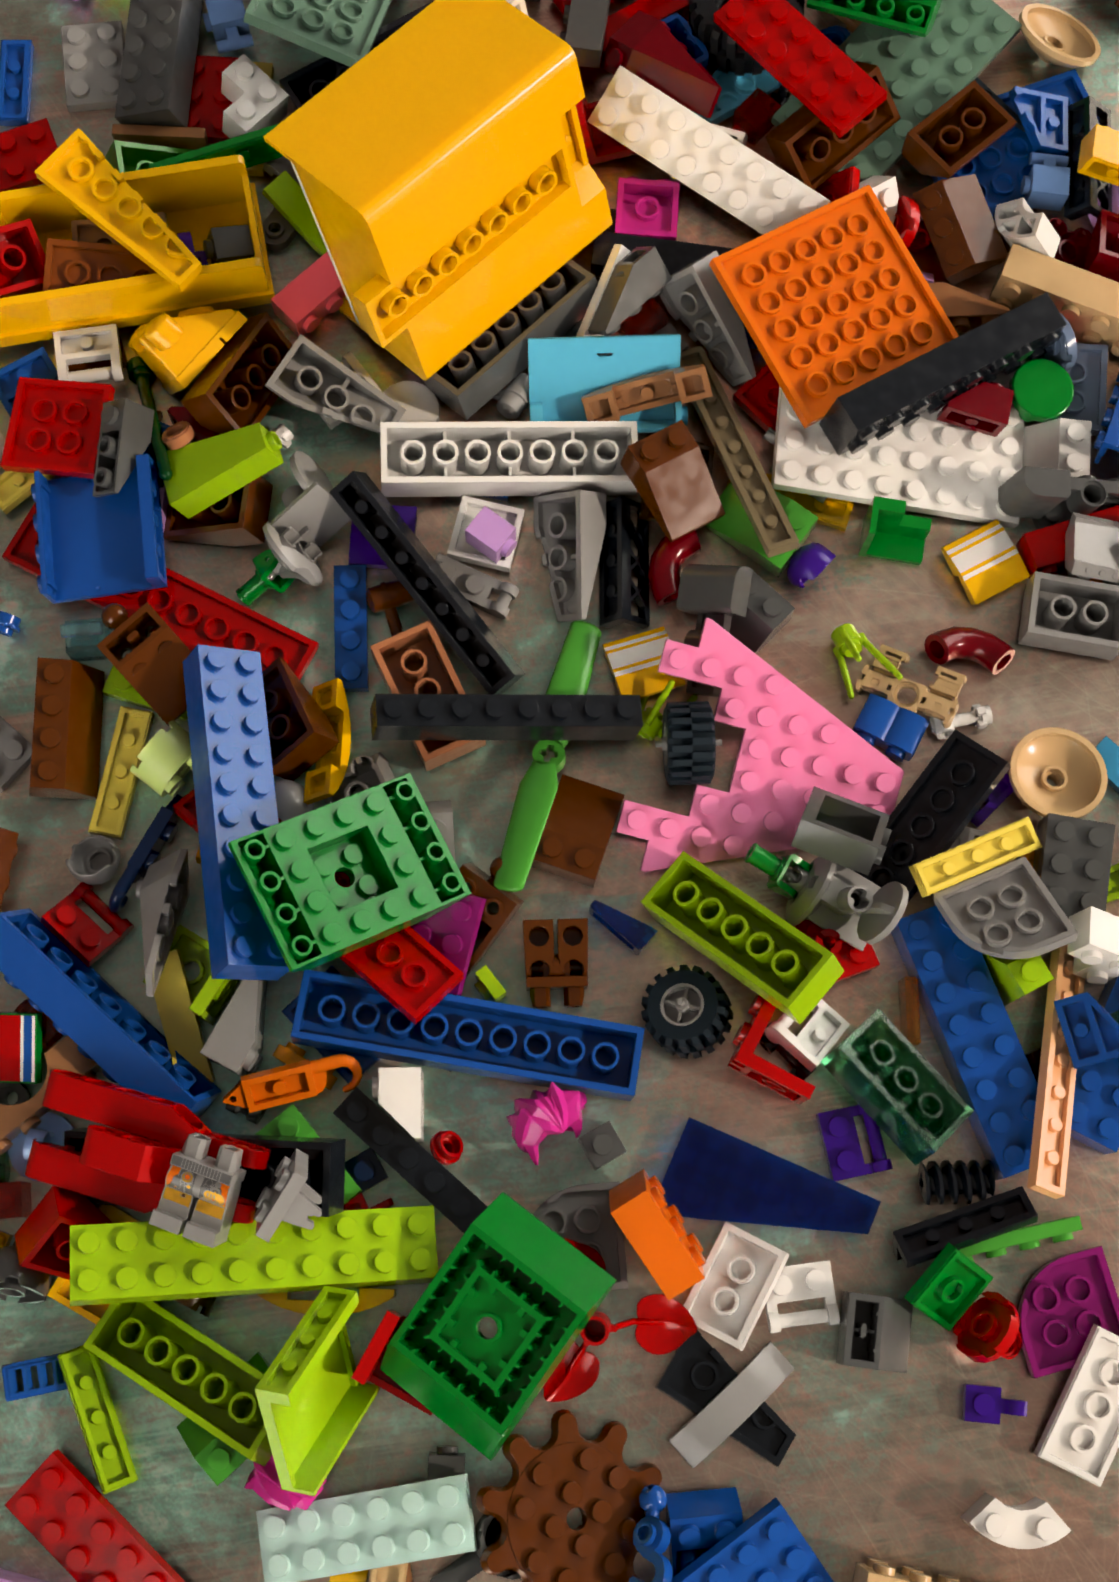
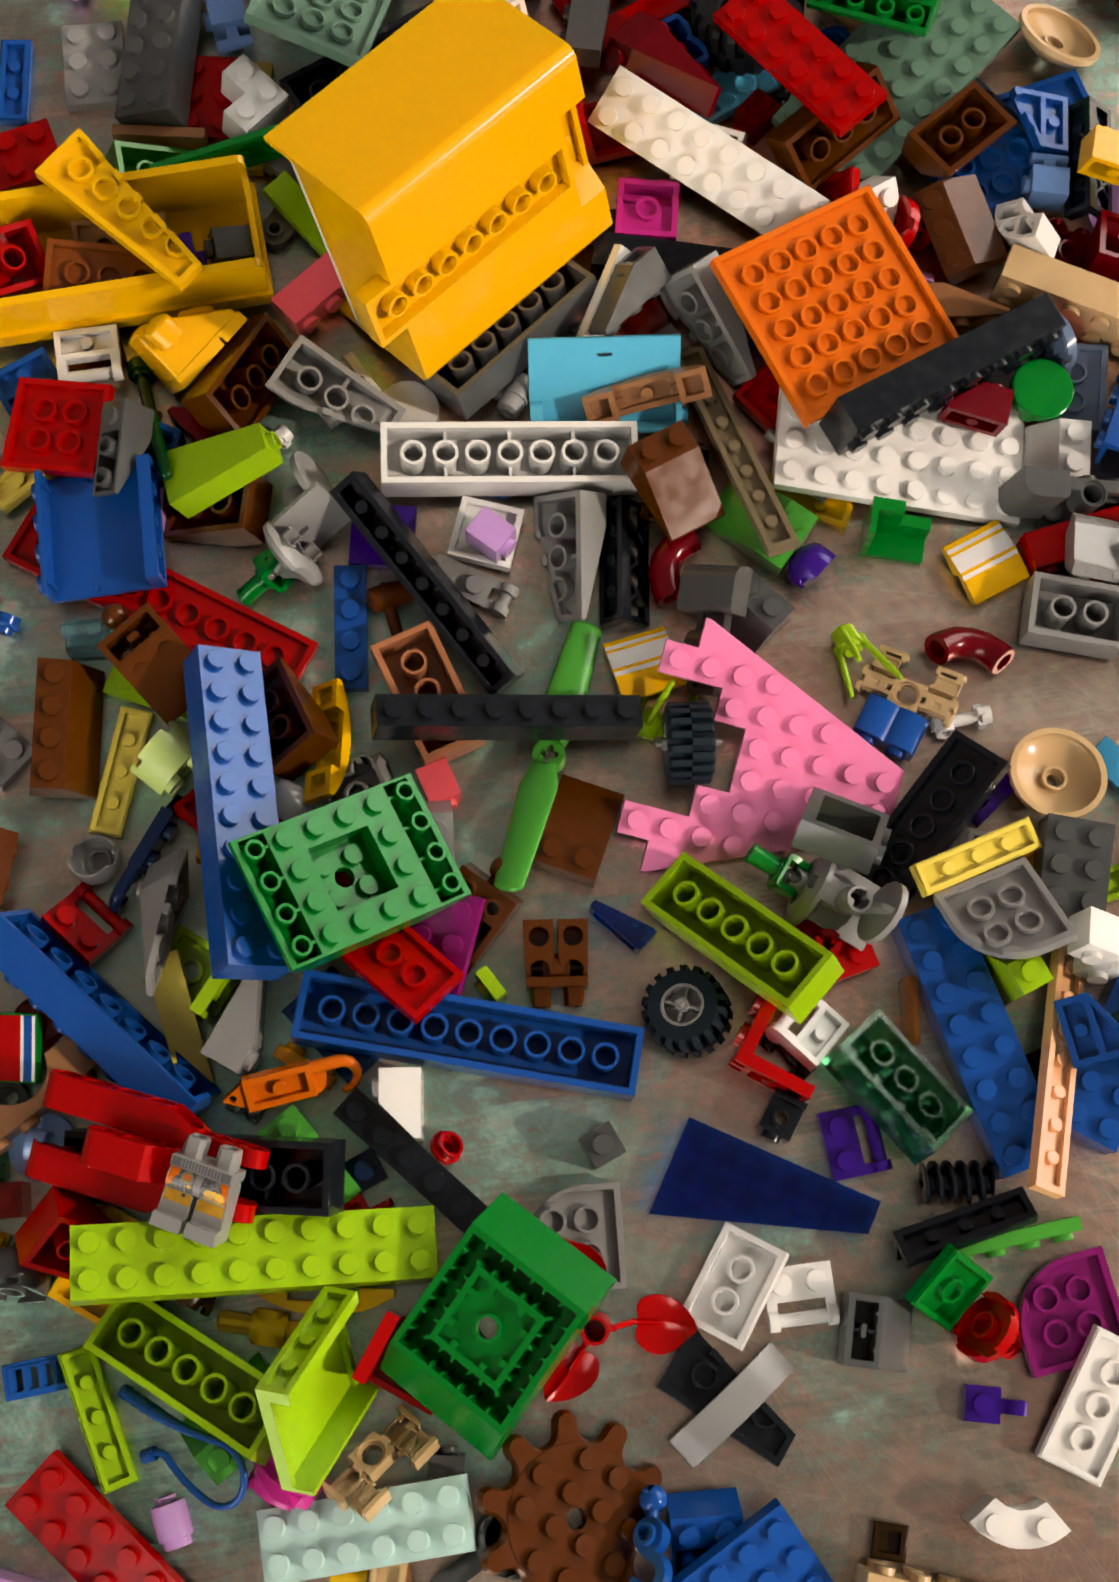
nougat tile [161,421,195,450] -> none
light grey plate [253,1148,322,1242] -> none
dark pink hair [506,1082,587,1166] -> none
orange brick [609,1169,706,1301] -> none
none -> blue piece [117,1384,248,1511]
none -> lavender brick [149,1492,194,1552]
none -> yellow axle [217,1307,300,1348]
none -> tan piece [322,1405,440,1523]
none -> coral brick [415,757,462,810]
none -> black brick [755,1088,808,1145]
none -> dark brown tile [867,1519,909,1564]

